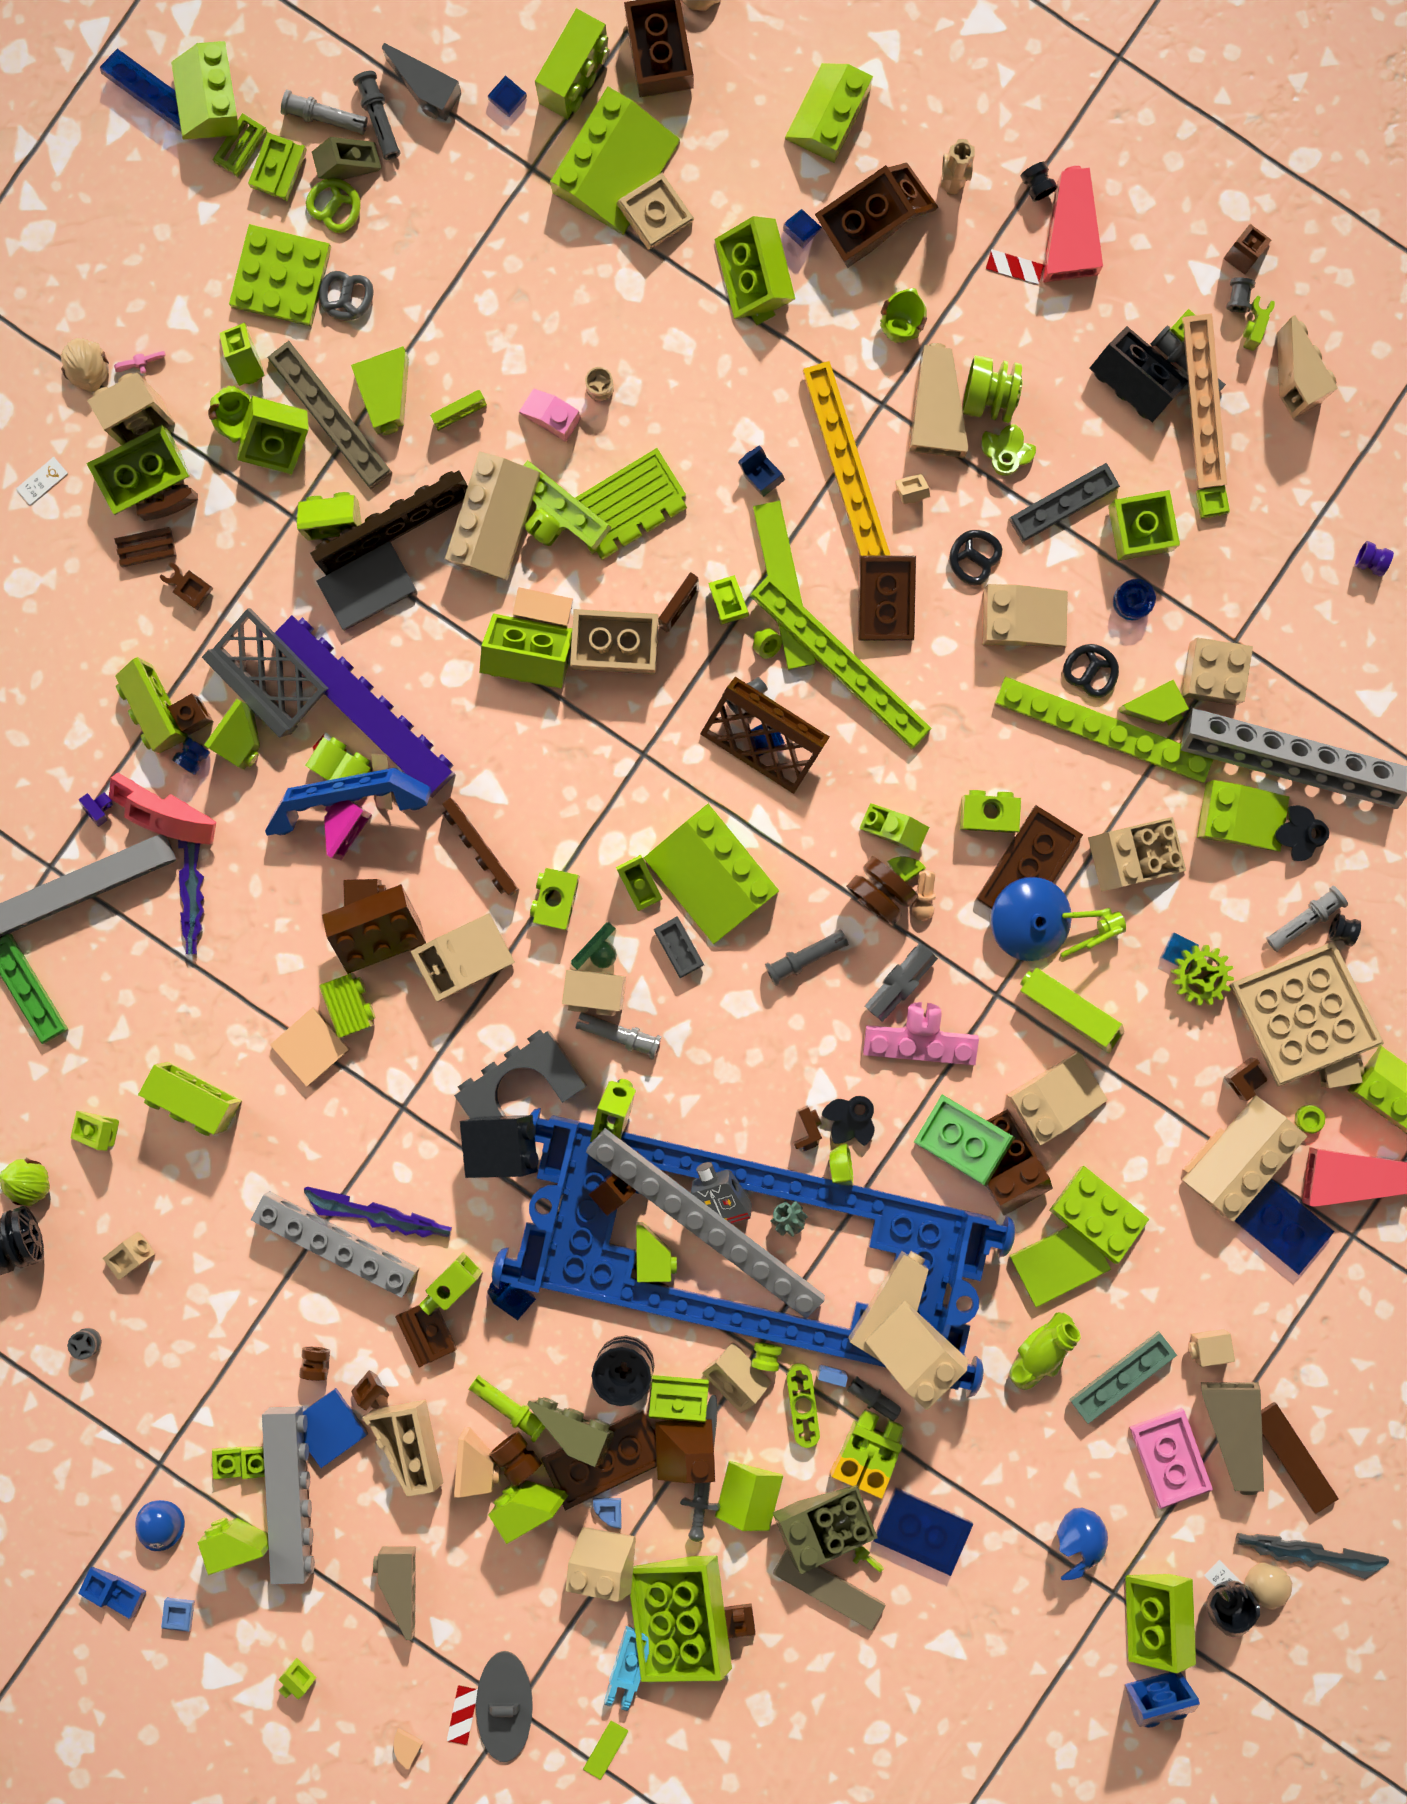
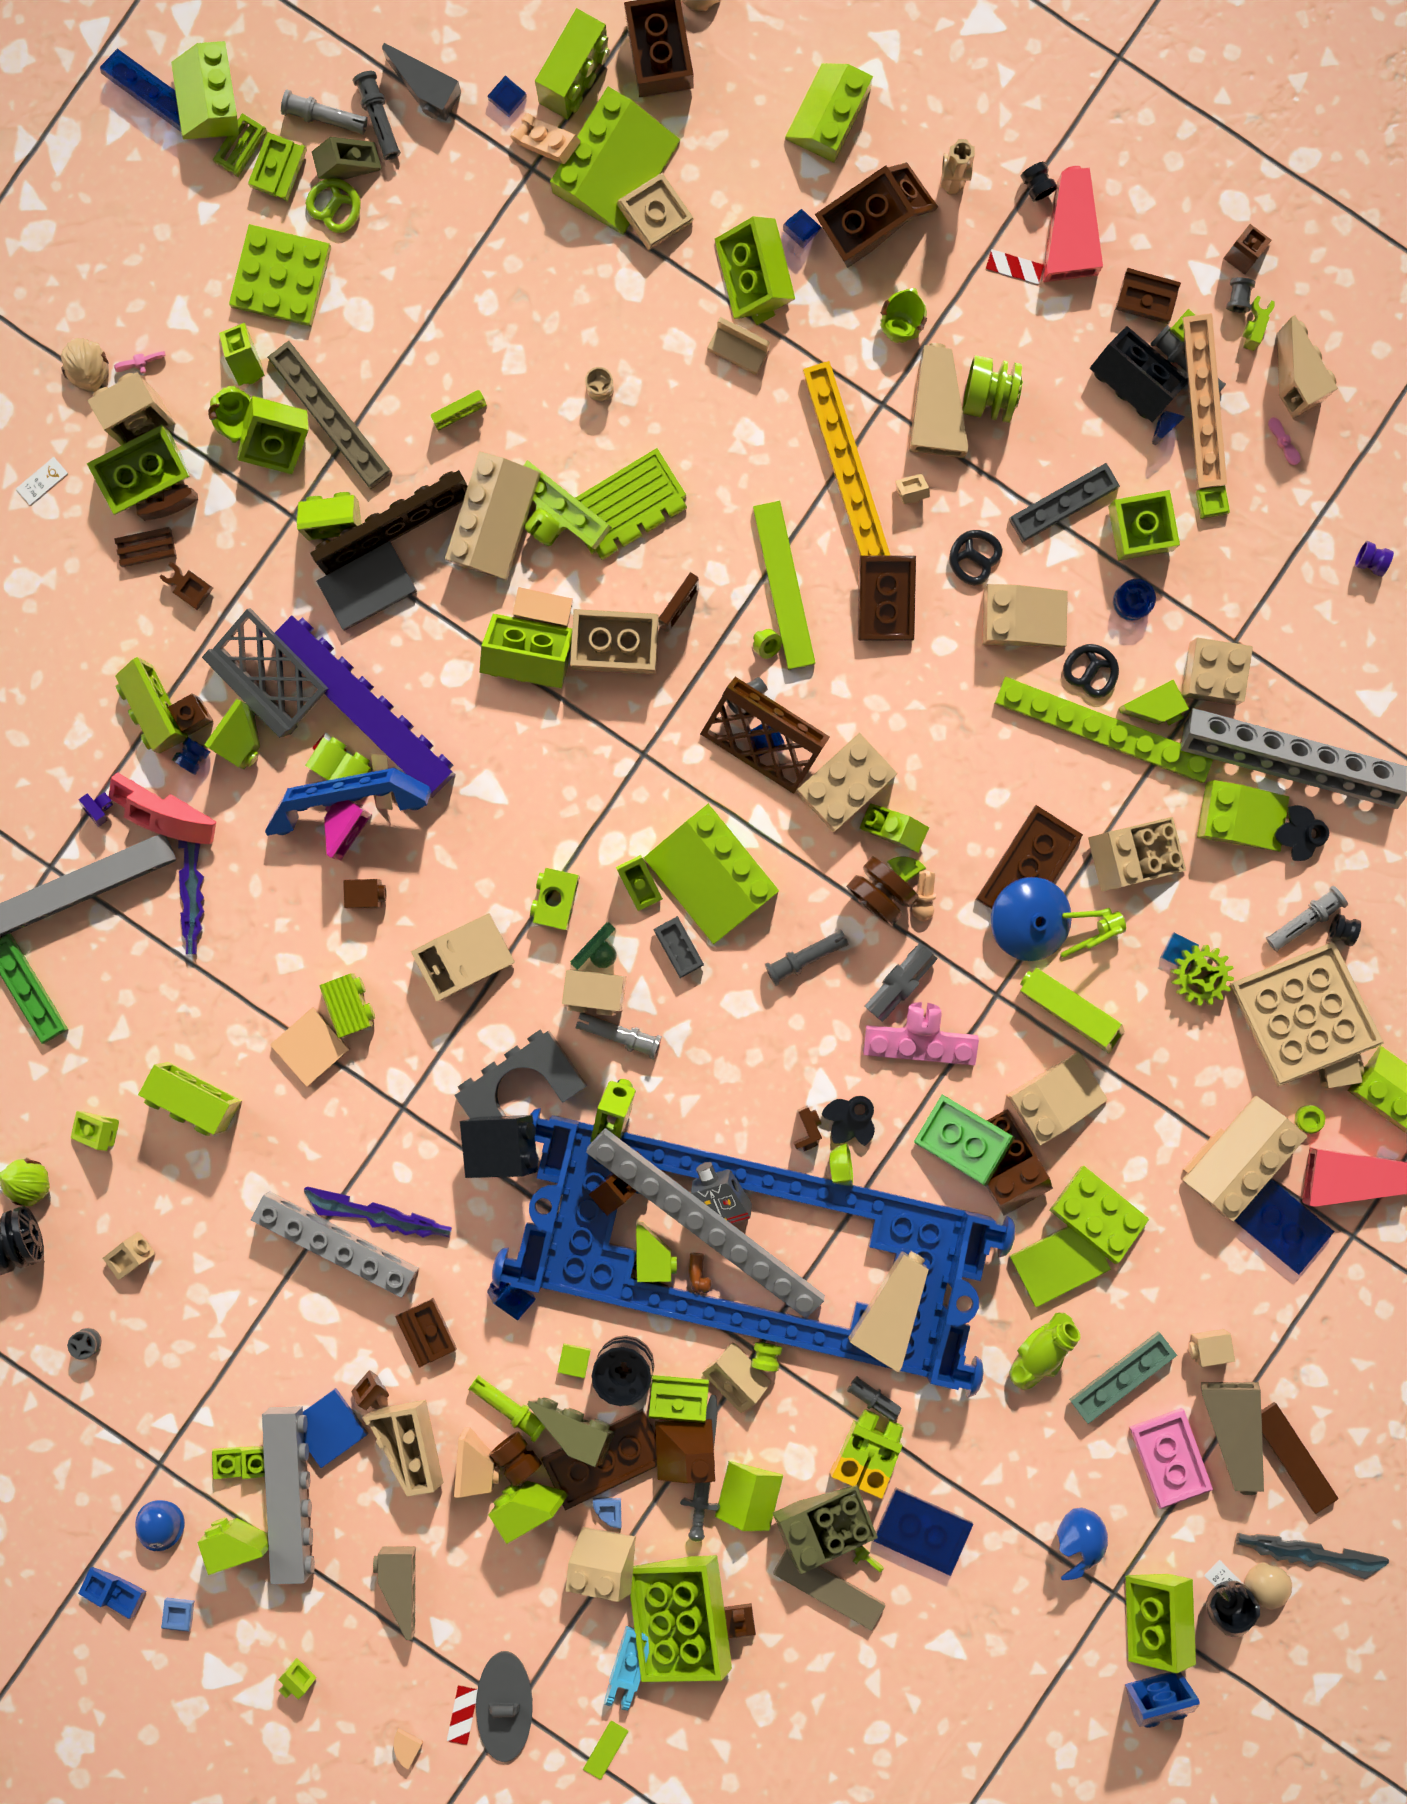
reddish brown wheel [299,1346,331,1381] -> none
dark grey piece [319,271,374,321] -> none
reddish brown brick [322,884,426,974] -> none
lime slope [351,346,409,435] -> none
lime torso [419,1252,483,1316] -> none
reddish brown plate [442,797,519,896] -> none
bright pink slope [519,389,581,442] -> none
lime slope [708,575,749,625] -> none
dark blue bracket [738,445,785,497] -> none
lime tile [750,574,932,750] -> none
sand green gear [770,1201,808,1237] -> none
lime beam [786,1363,820,1448] -> none
medium blue tile [816,1364,848,1387] -> none
tan slope [865,1300,968,1411] -> none
lime brick [960,790,1021,833] -> none
lime plate [981,424,1036,476] -> none
reddish brown panel [1224,1057,1267,1101] -> none
none -> light nougat plate [510,113,581,164]
none -> lime tile [557,1343,591,1378]
none -> dark orange arm [689,1253,711,1294]
none -> tan panel [707,317,770,375]
none -> tan brick [796,732,898,833]
none -> reddish brown plate [1115,268,1181,324]
none -> clear blue slope [1152,411,1185,445]
none -> bright pink piece [1268,417,1301,465]

